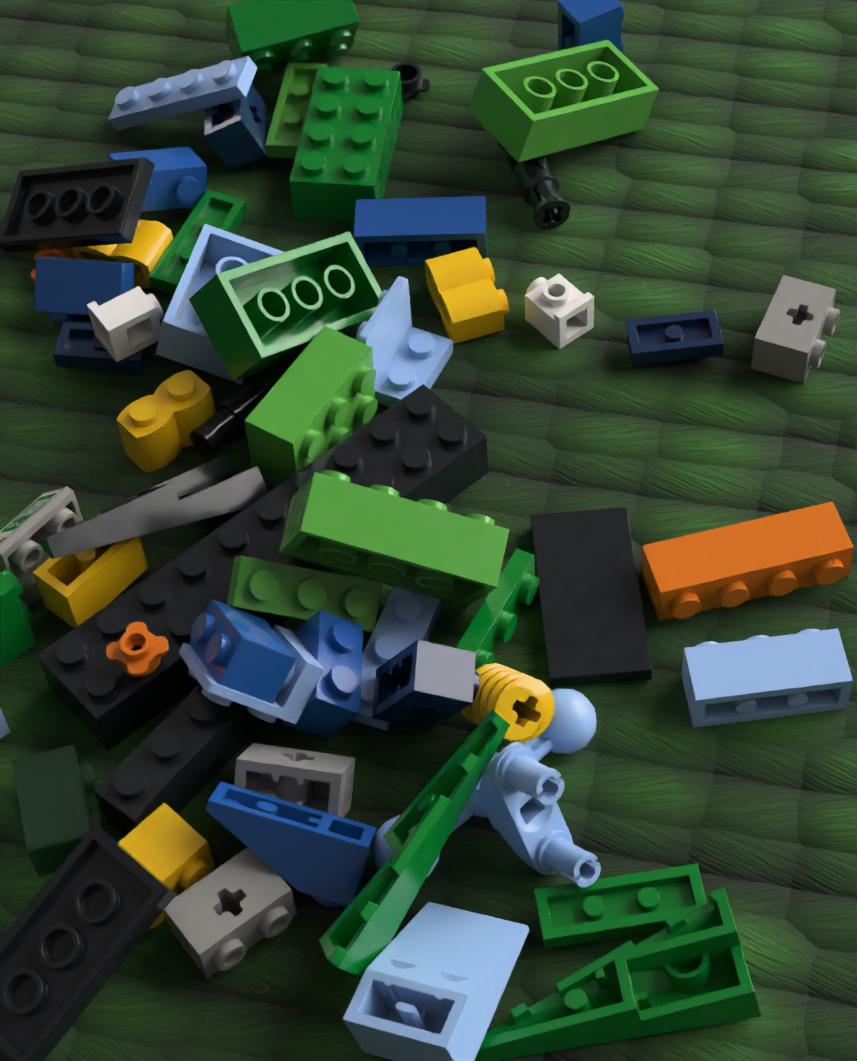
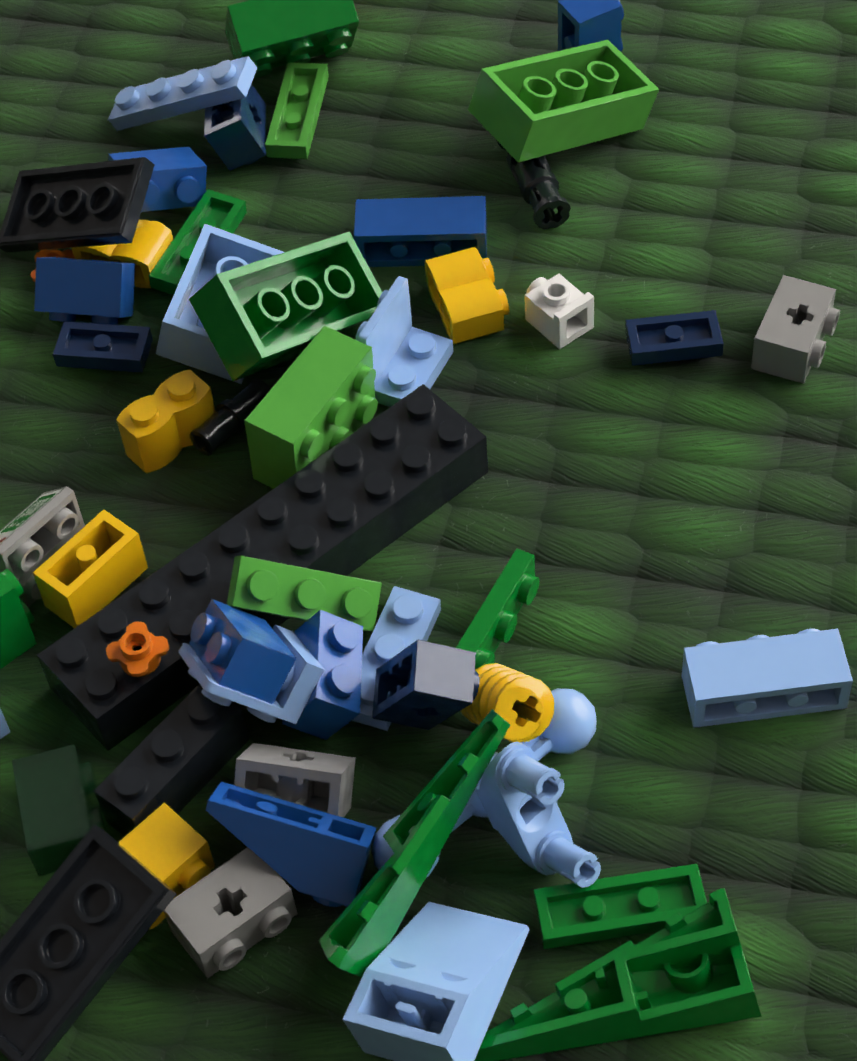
black wedge [40,454,268,559] -> none
white brick [87,286,164,362] -> none
bright green brick [278,470,509,607] -> none
green brick [289,67,403,222] -> none
black plate [390,62,430,101] -> none
black tile [530,507,652,688] -> none
orange brick [641,501,854,621] -> none

